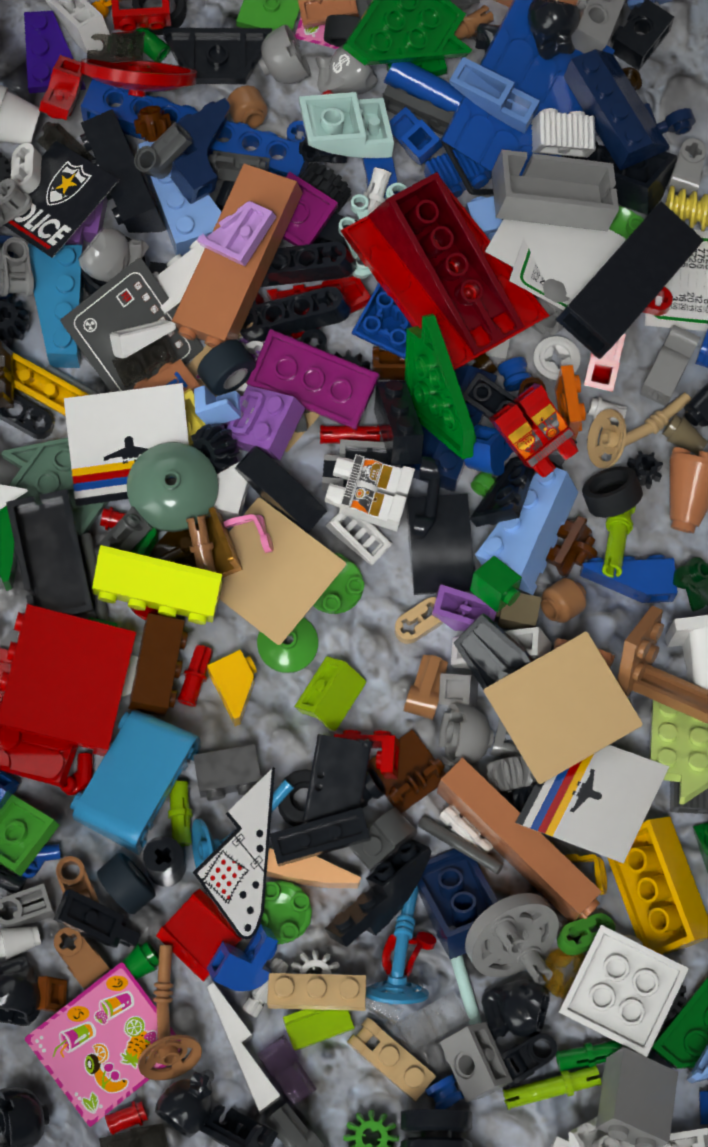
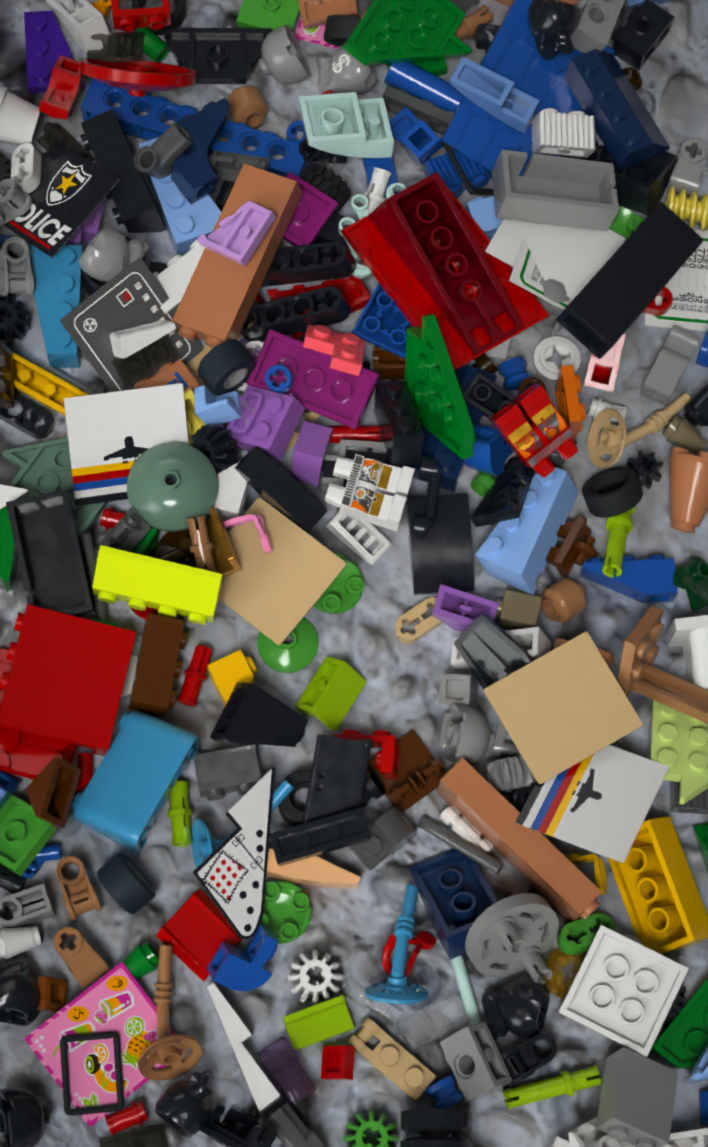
black hinge [53,889,141,948] -> none
reddish brown gear [134,106,171,142] -> none
black piece [143,836,186,887] -> none
white axle [243,958,289,1018] -> none
tan plate [267,973,367,1011] -> none
black slope [325,839,432,947] -> none
medium nougat piece [403,655,448,720] -> none
green brick [470,556,522,613] -> none
green pin [556,1040,622,1072] -> none
dark blue plate [644,103,696,135] -> none
none -> reddish brown slope [25,757,81,829]
none -> black piece [60,1031,124,1116]
none -> black slope [210,682,309,747]
none -> blue bush [265,365,293,394]
none -> medium lavender slope [290,421,333,486]
none -> coral plate [303,324,365,376]
none -> red plate [321,1045,355,1080]

